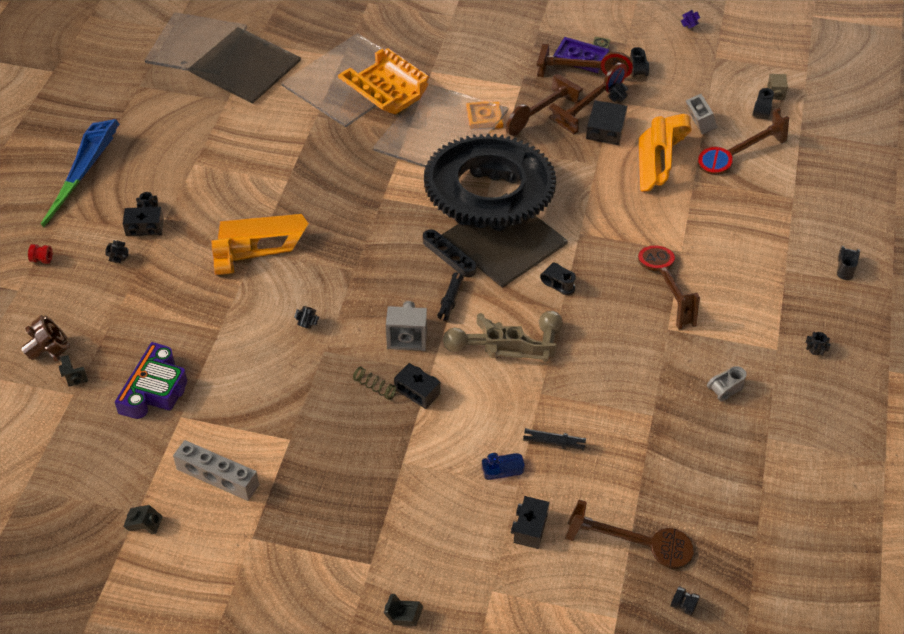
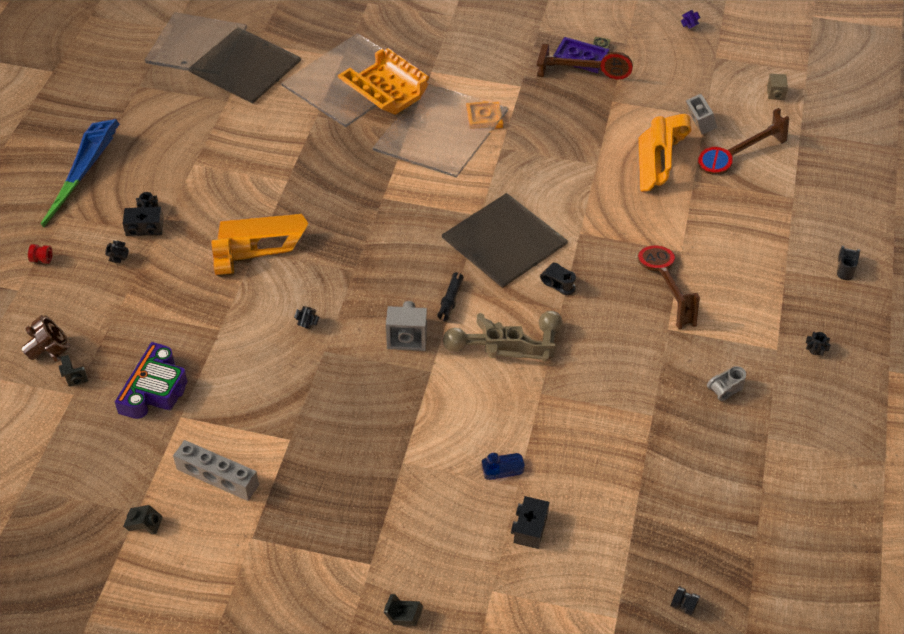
olive piece [353,366,396,400] -> none
black brick [394,363,440,409] -> none
black beam [423,229,477,278] -> none
black piece [424,134,556,231] -> none
reddish brown piece [506,74,583,136] -> none
black pin [523,428,586,451] -> none
reddish brown piece [549,62,627,135] -> none
reddish brown piece [565,500,694,569] -> none
black brick [586,100,628,145] -> none
black gear [608,82,628,103] -> none
black piece [630,47,649,77] -> none
black piece [752,88,774,119] -> none

